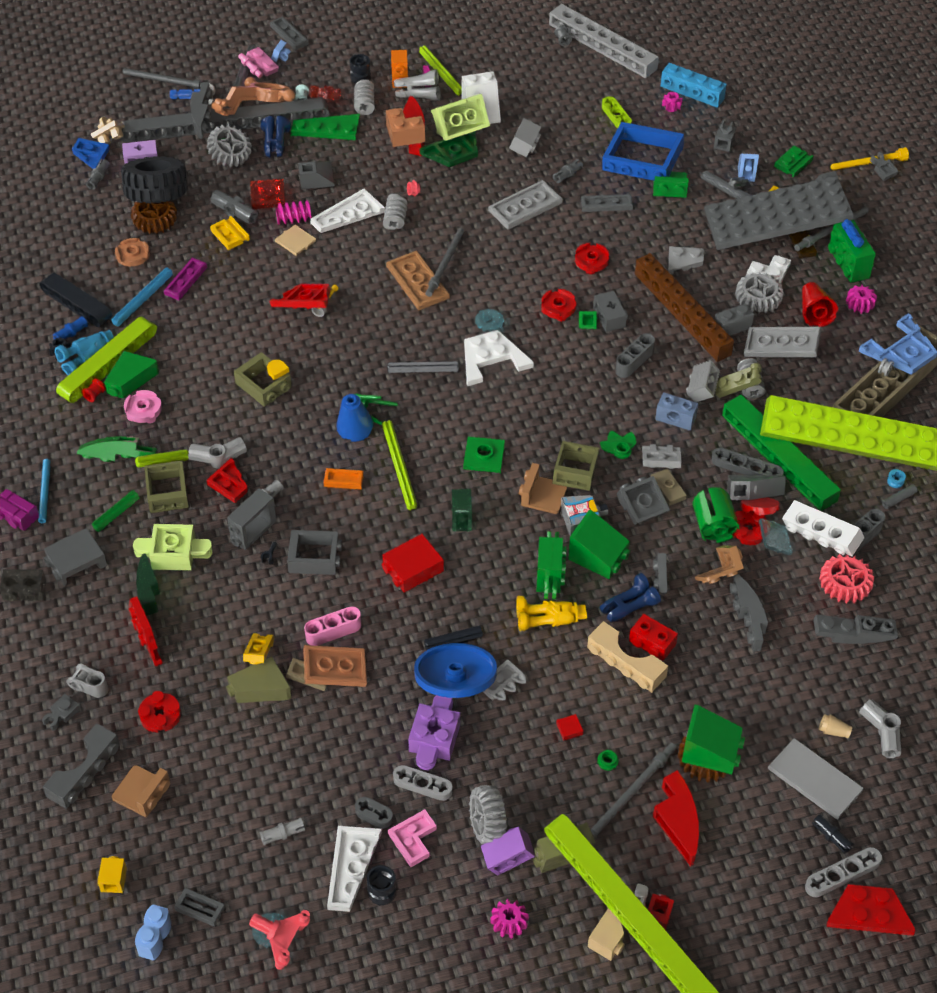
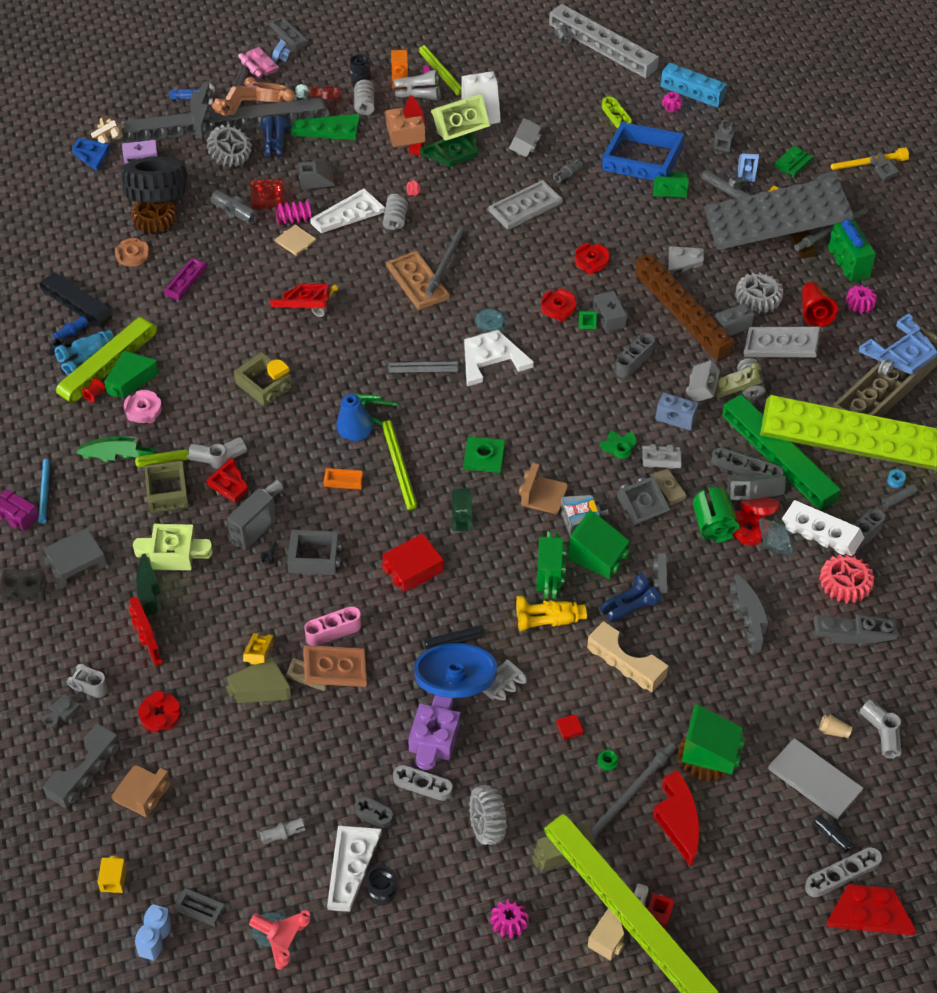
dark grey pin [86,159,110,190] -> none
green axle [92,490,139,532] -> none
dark azure axle [111,267,173,327] -> none
dark grey bar [123,68,214,89] -> none
yellow plate [210,216,250,250] -> none
bright pink plate [388,810,437,867] -> none
medium lavender brick [481,827,535,876] -> none
olive window [552,441,599,491] -> none
dark grey tile [581,194,633,212] -> none
red brick [629,614,678,661] -> none
medium nougat bracket [695,545,744,584] -> none
white plate [747,255,791,284] -> none

